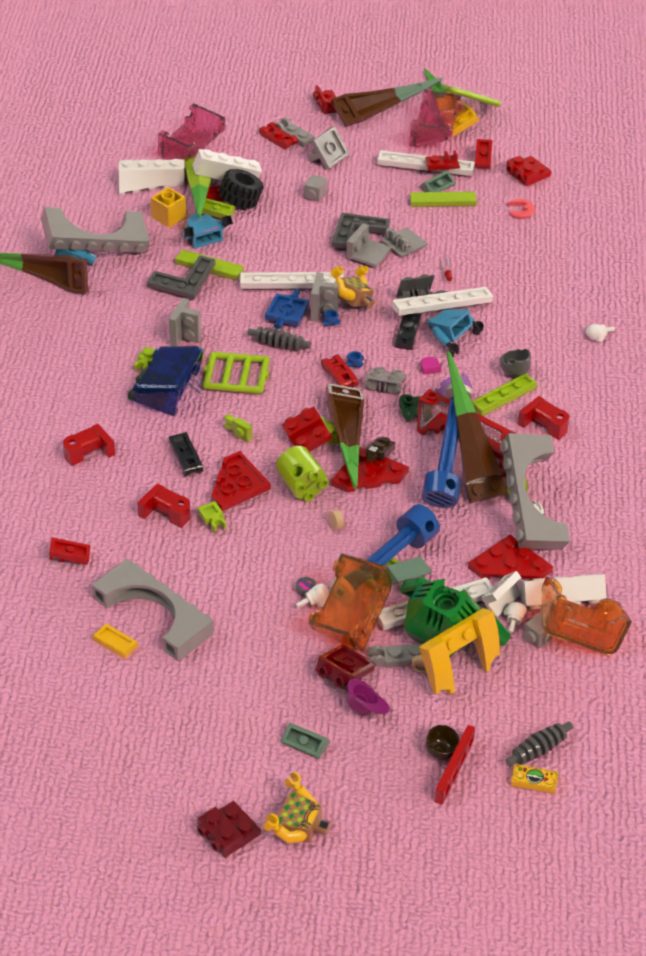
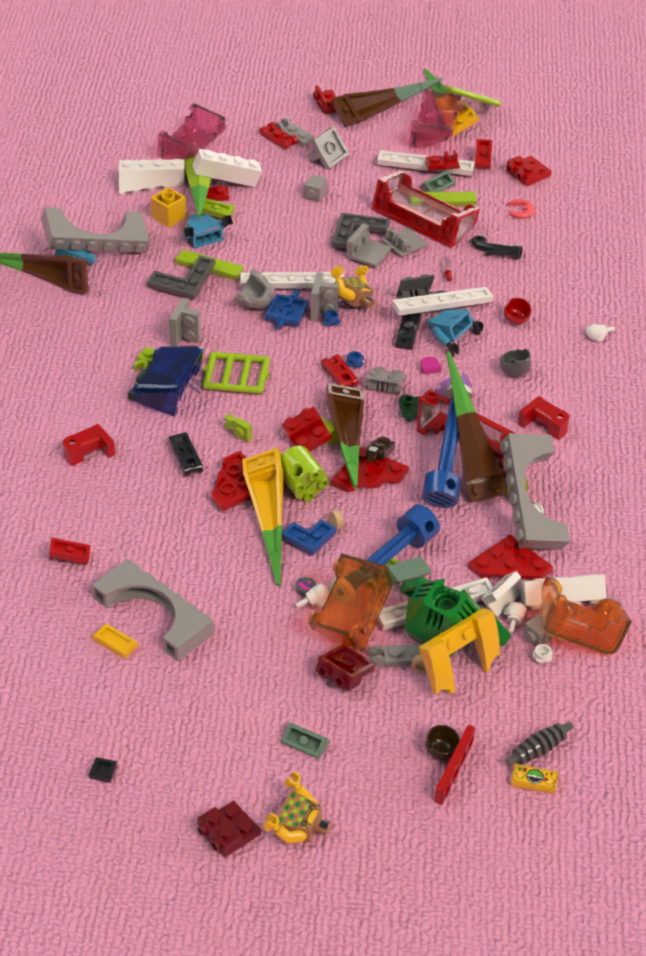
red piece [137,483,191,528] -> none
lime plate [197,501,226,533] -> none
black tyre [219,169,264,209] -> none
dark grey piece [247,327,312,350] -> none
magenta piece [346,679,390,716] -> none
lime tile [471,374,537,416] -> none
none -> black tile [89,757,117,783]
none -> light grey hair [234,268,274,309]
none -> yellow plate [242,448,283,587]
none -> blue plate [282,519,336,556]
none -> red windscreen [372,171,480,247]
none -> black plant [471,235,523,259]
none -> red hair [504,298,532,325]
none -> white plate [532,644,553,663]

